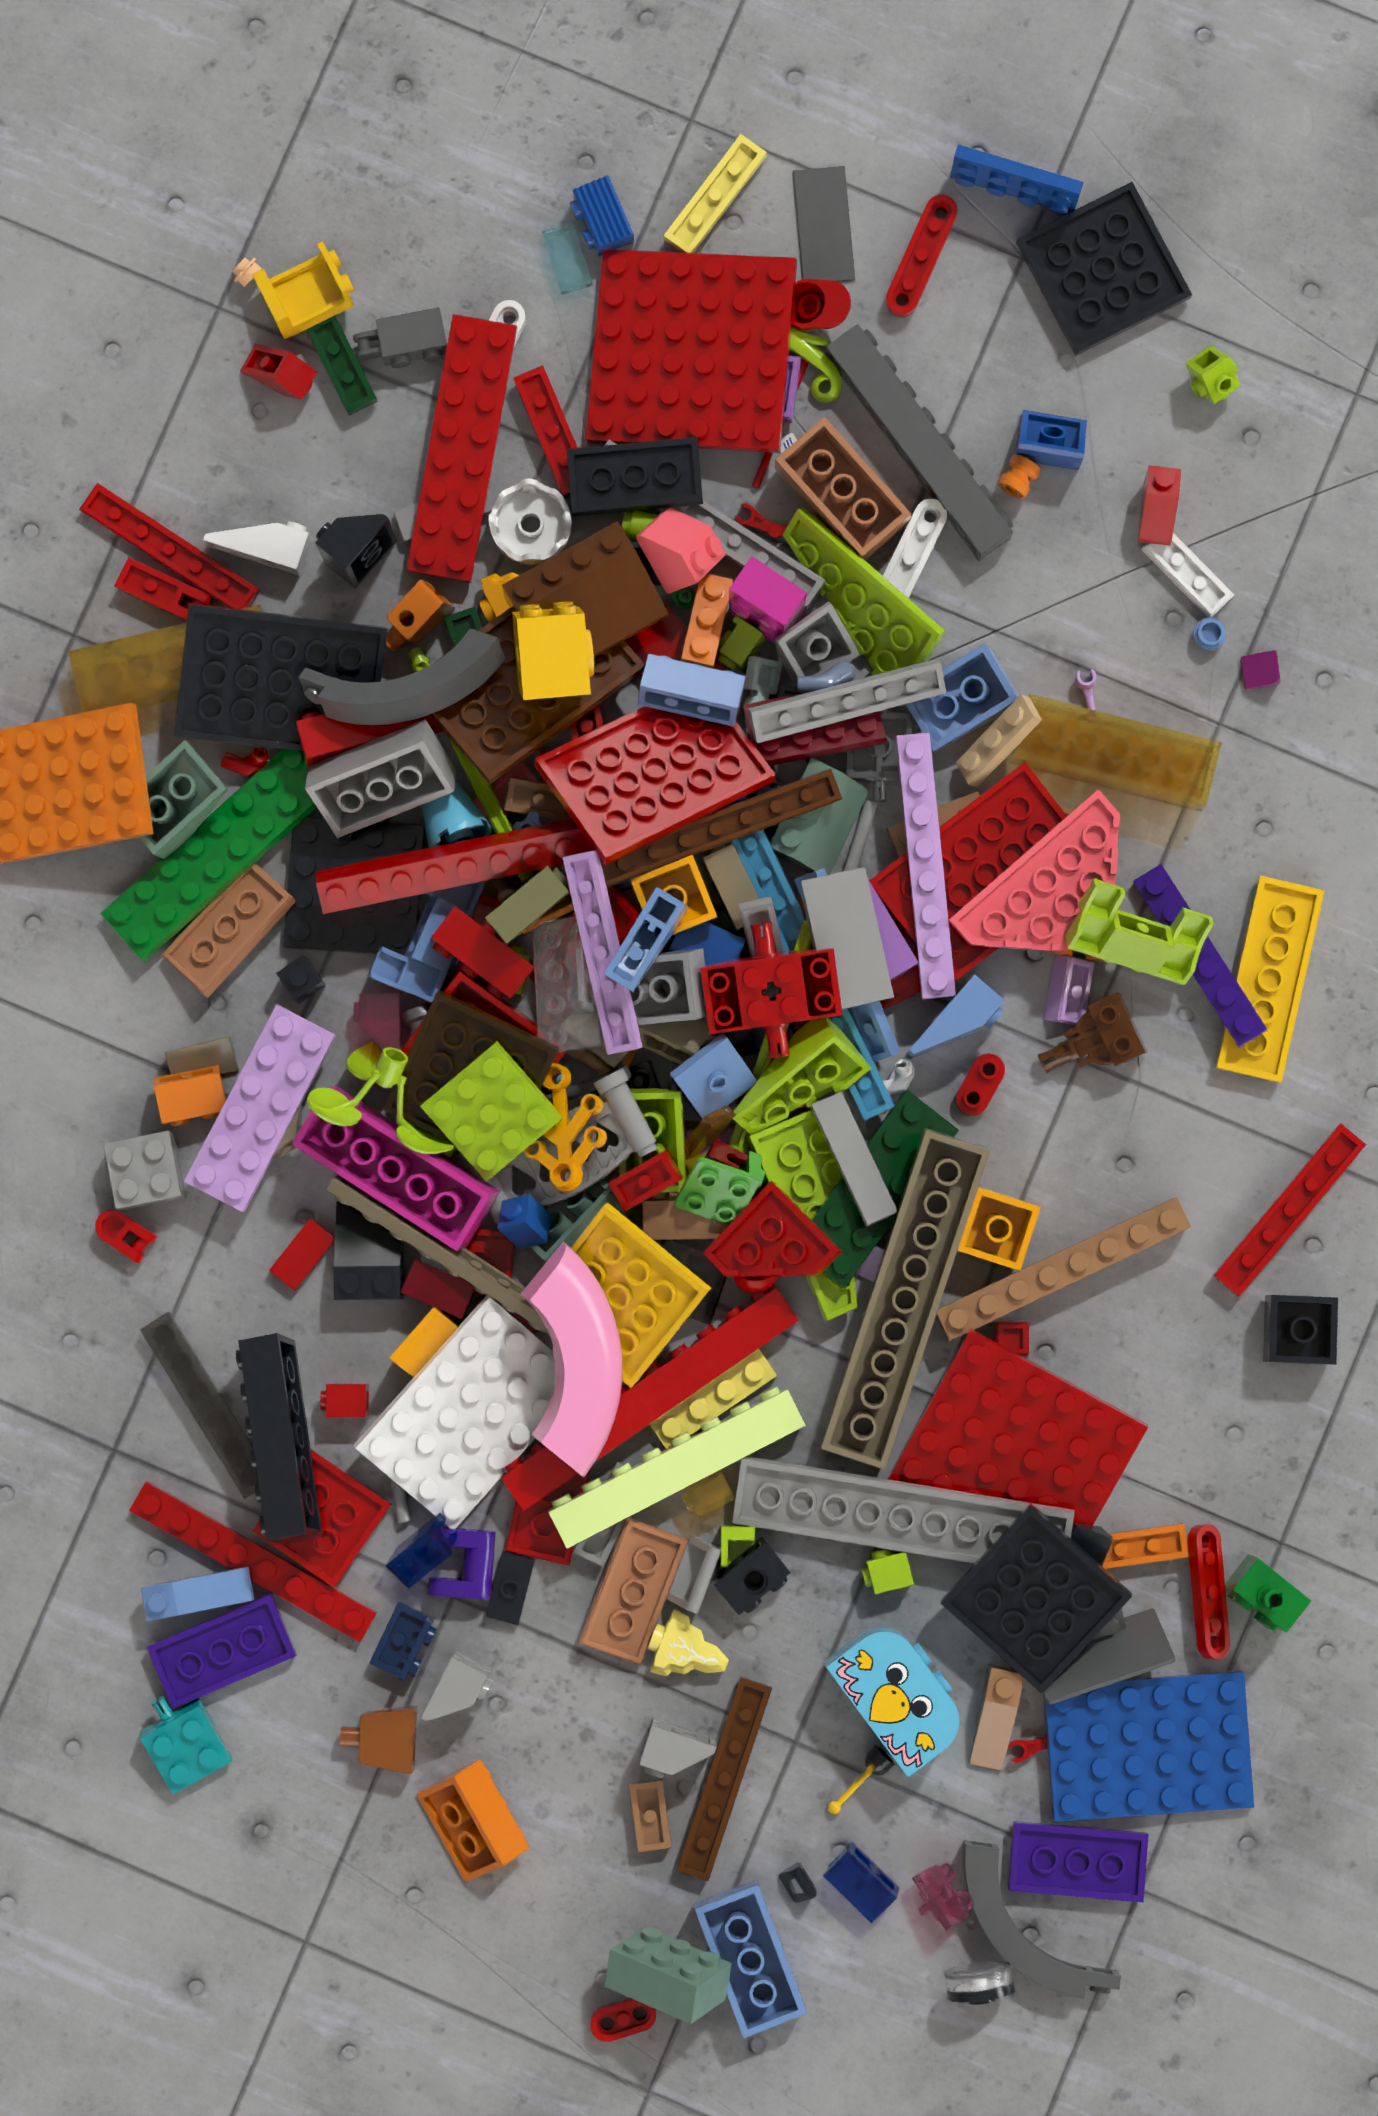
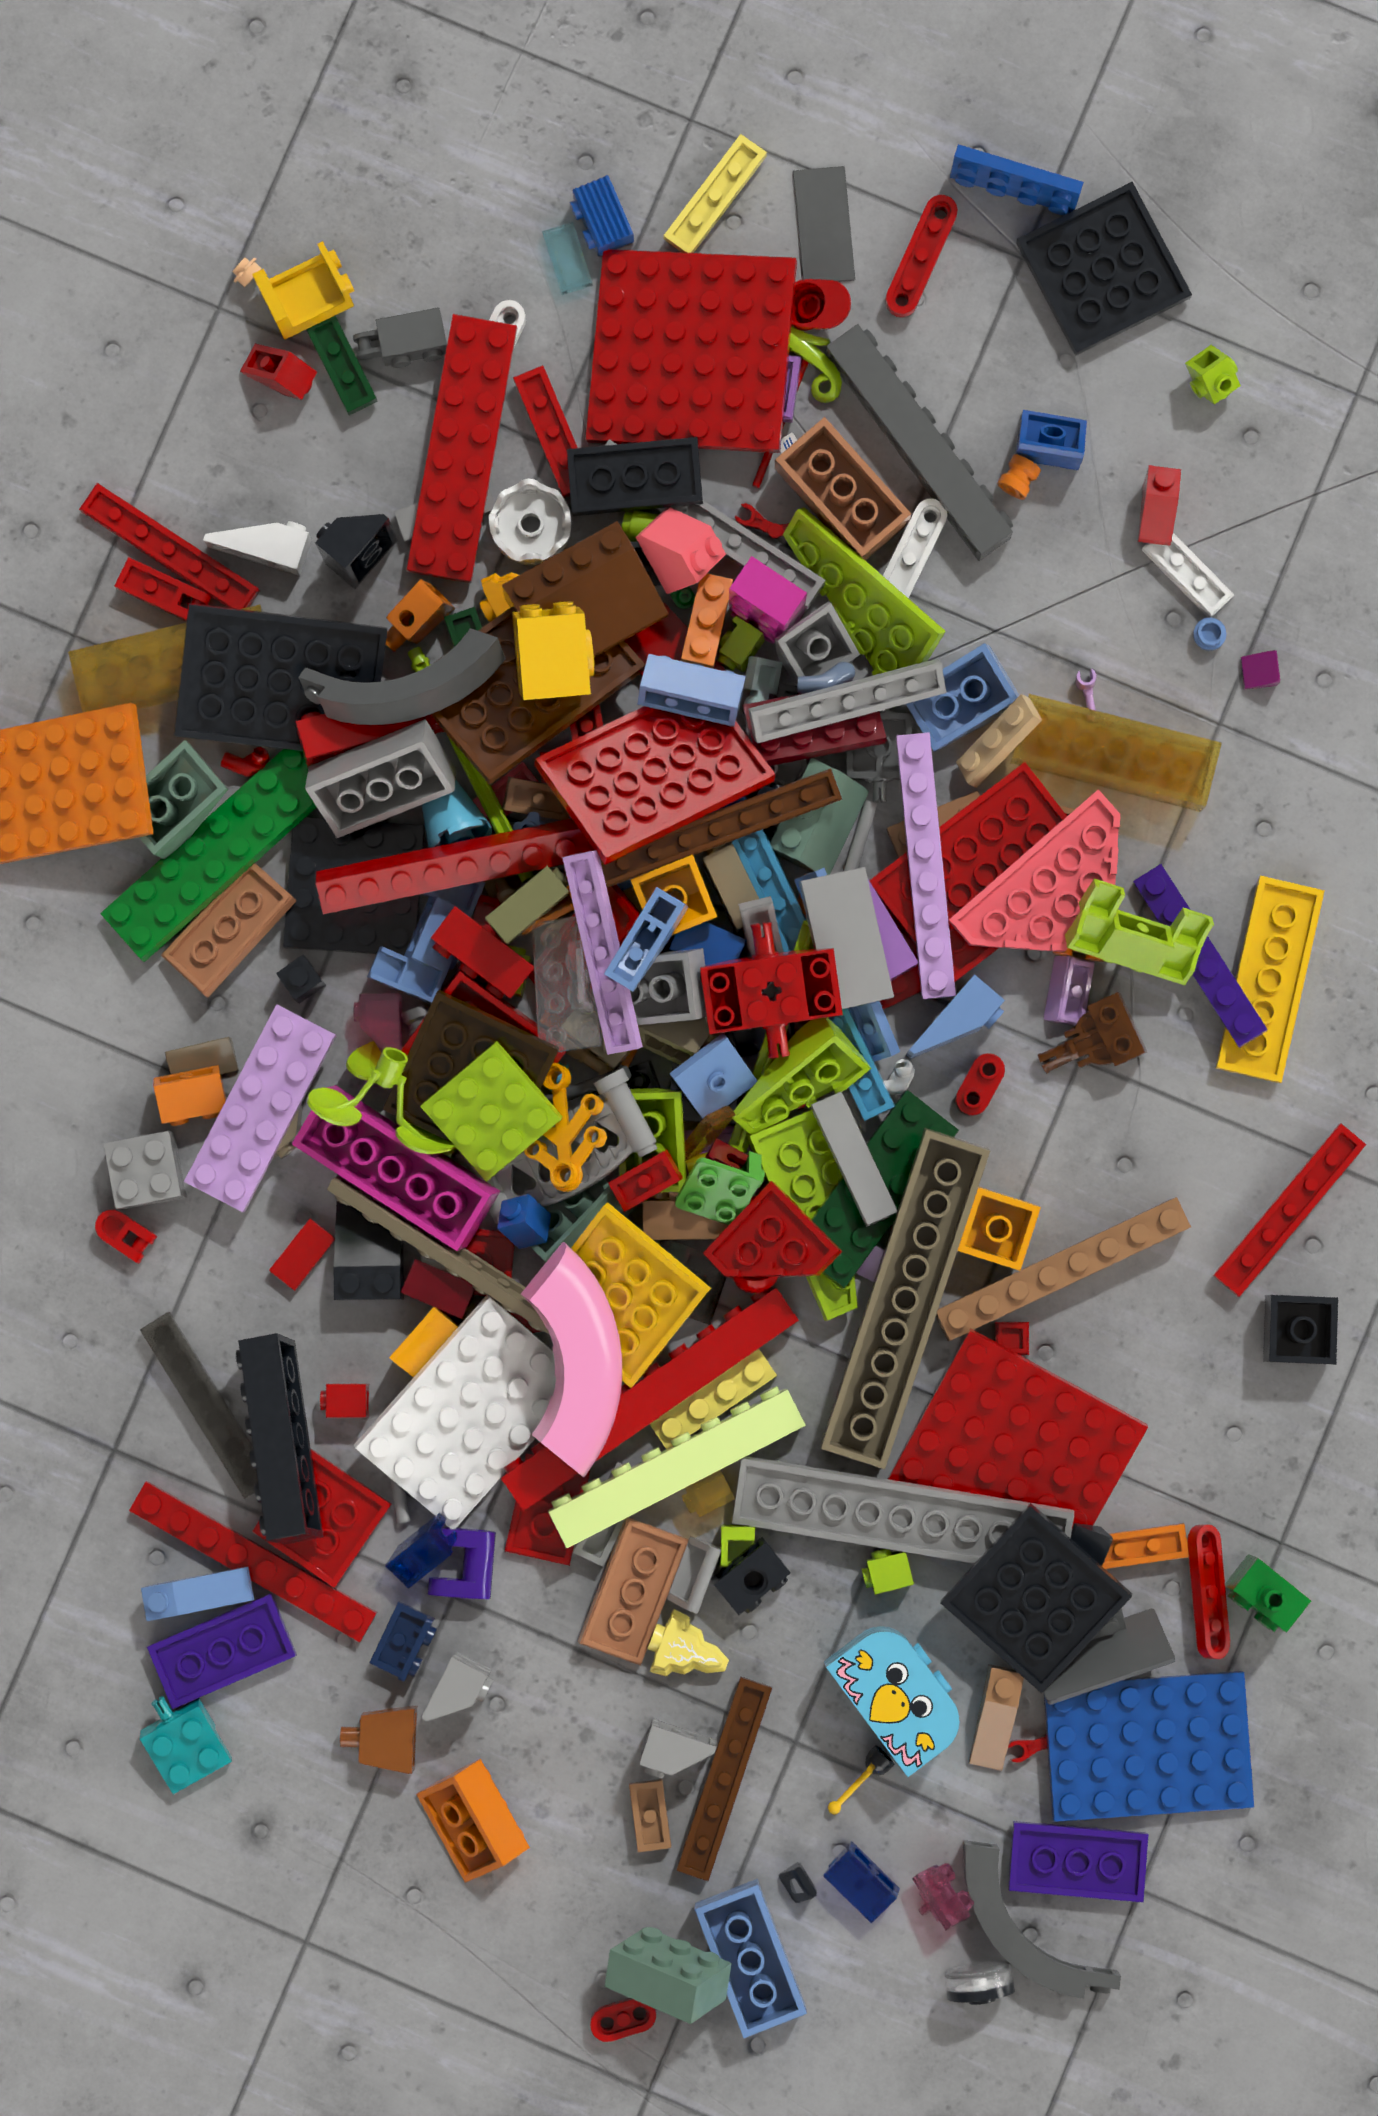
black plate [486,1551,535,1625] -> none

